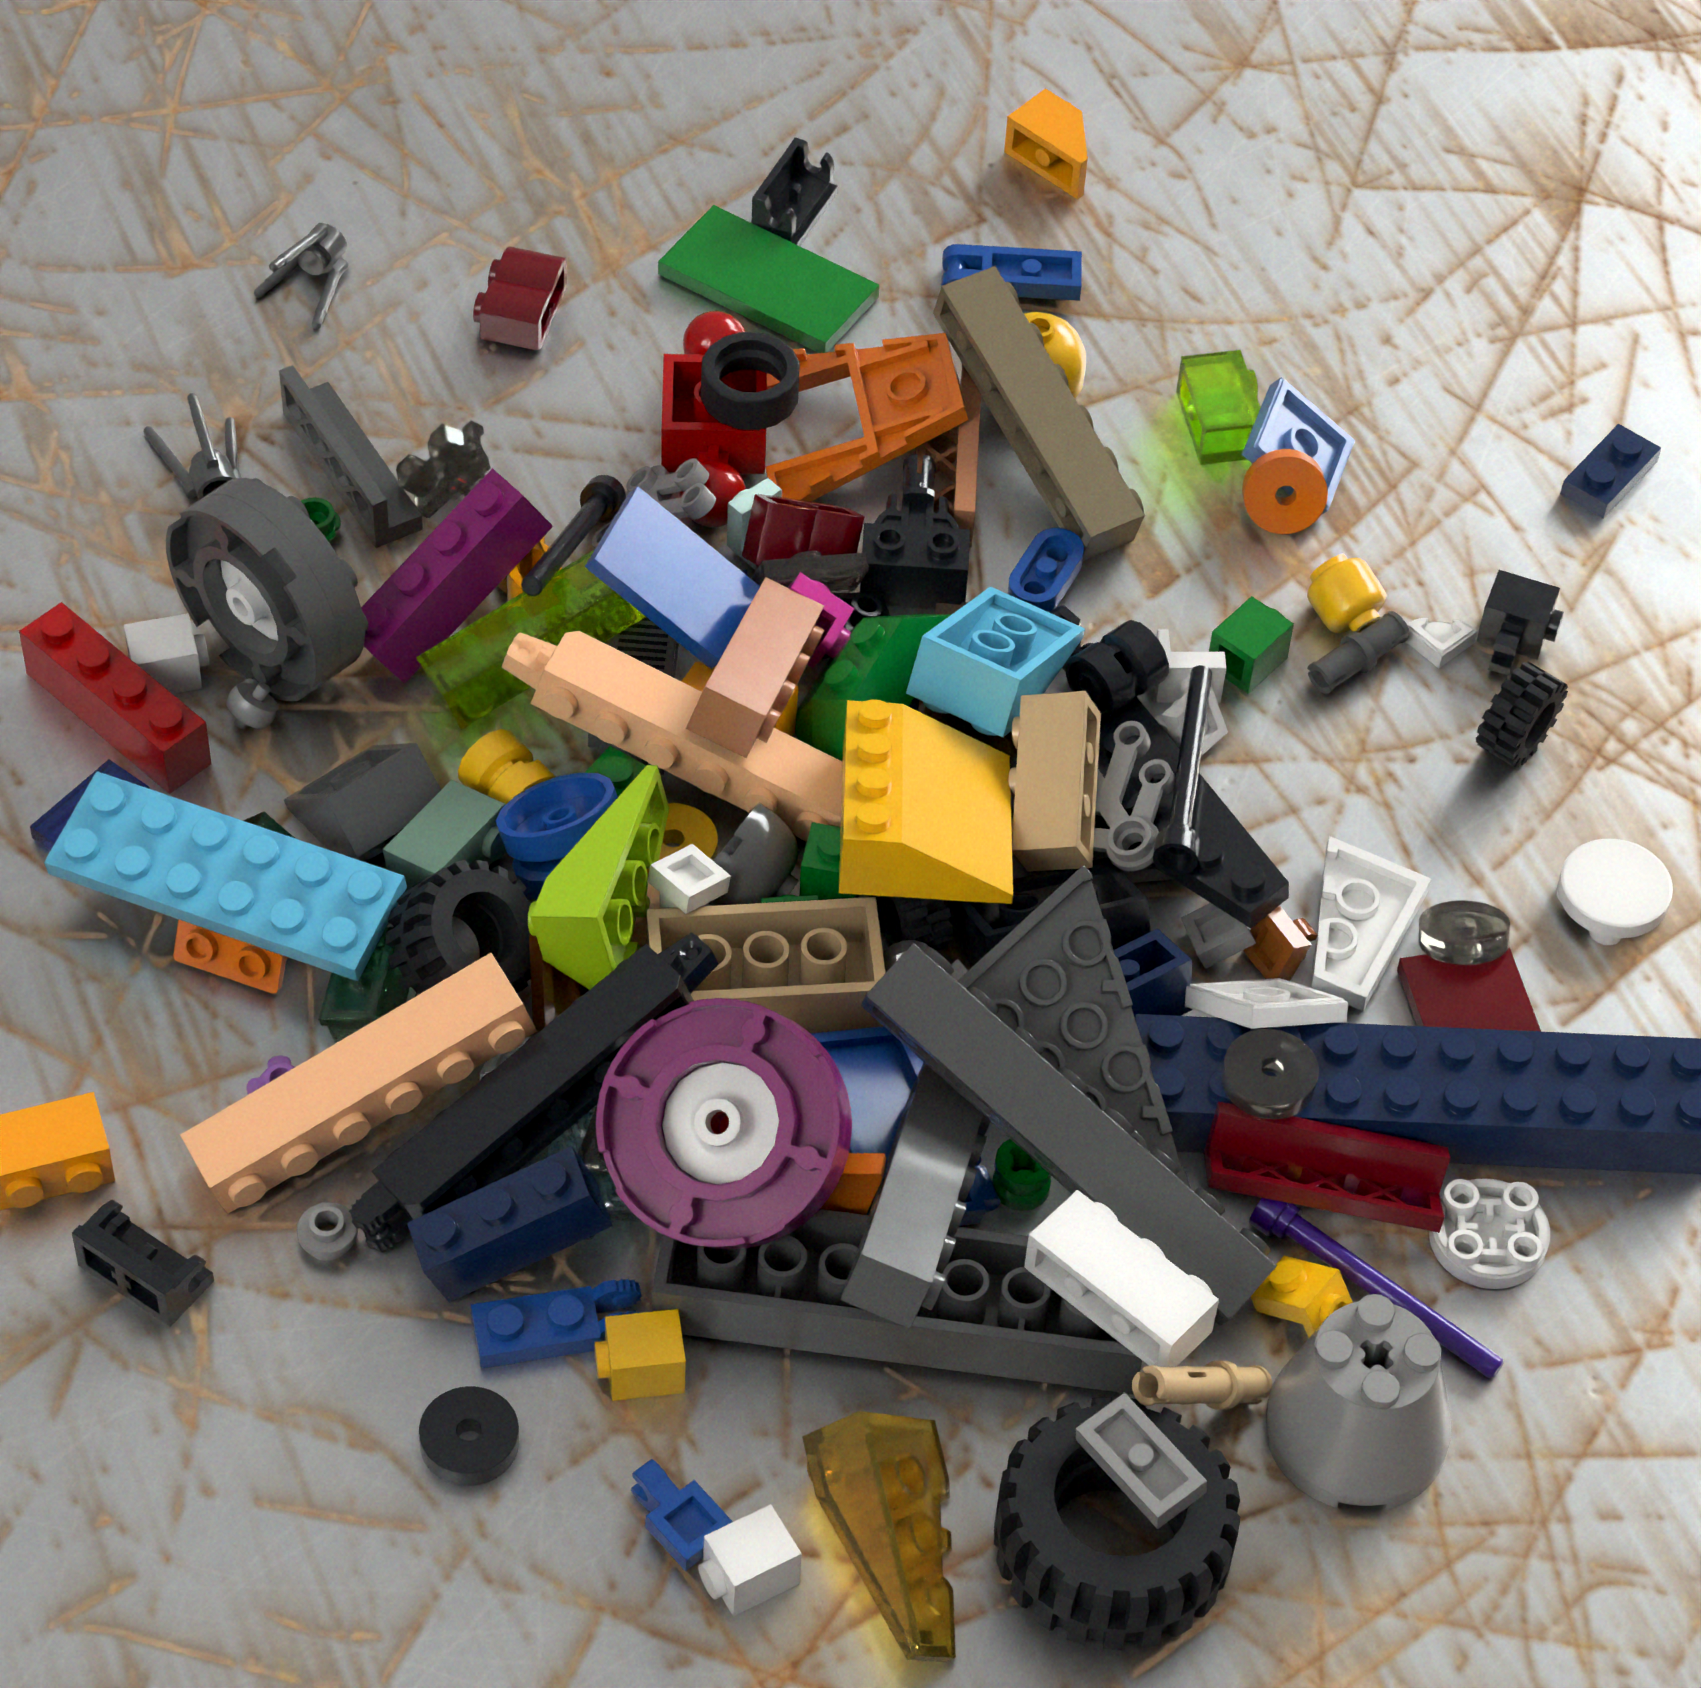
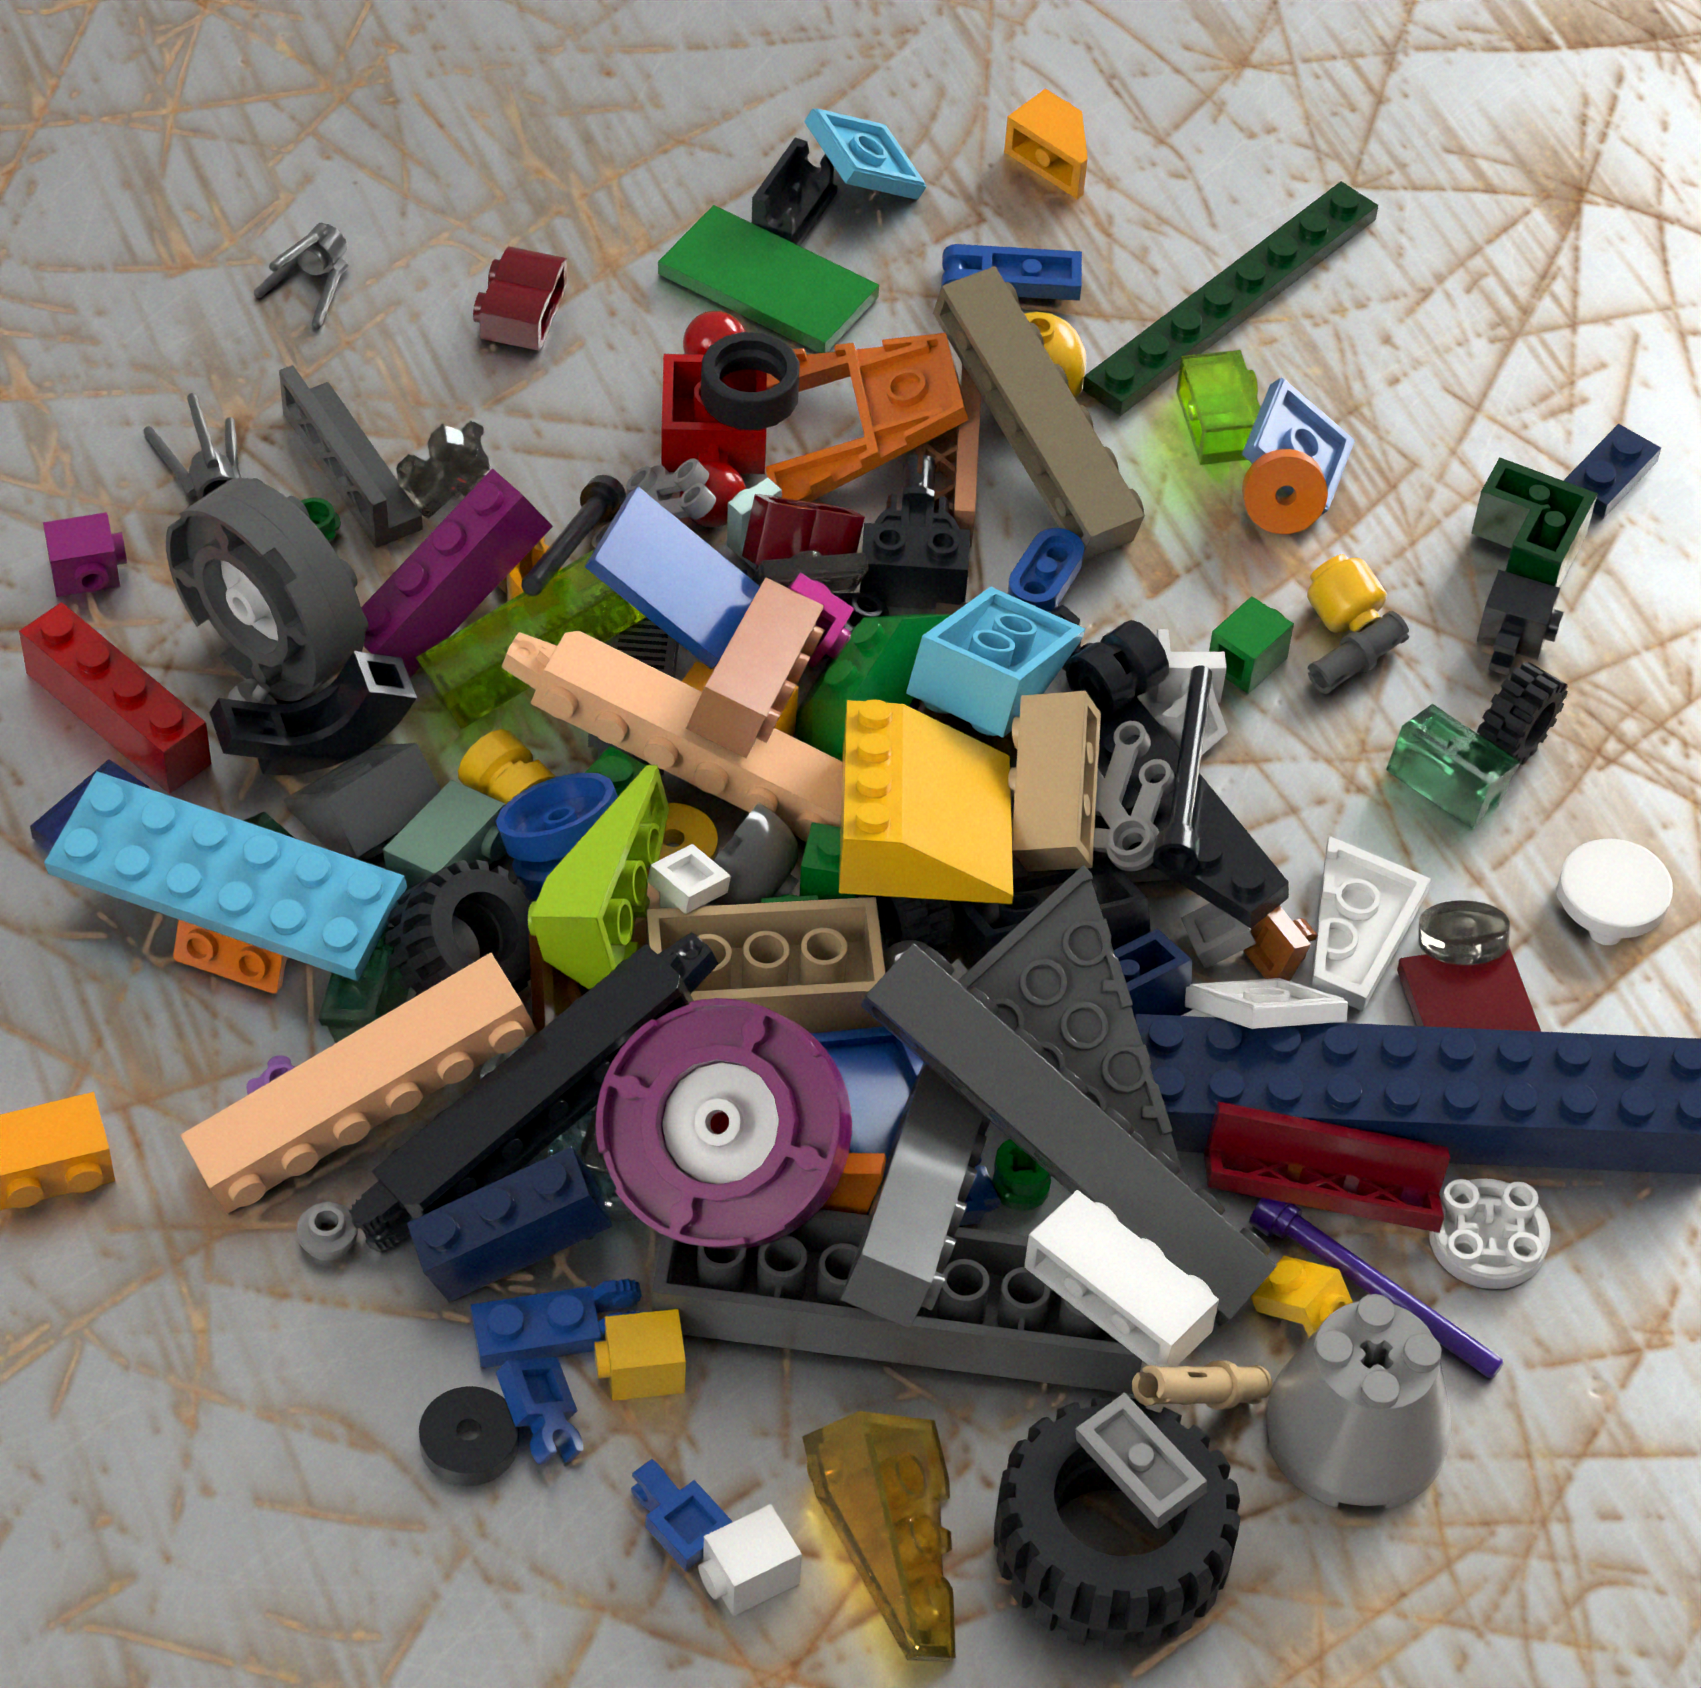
black hinge [72,1199,214,1327] -> none
white brick [124,613,209,694] -> none
clear smoke piece [1221,1029,1319,1119] -> none
white tile [1405,618,1478,668] -> none
none -> magenta brick [43,512,127,597]
none -> black arch [209,651,417,775]
none -> blue plate [495,1357,583,1465]
none -> medium azure tile [804,108,927,200]
none -> dark green plate [1082,181,1379,416]
none -> clear green hinge [1386,704,1520,829]
none -> dark green brick [1471,457,1598,588]

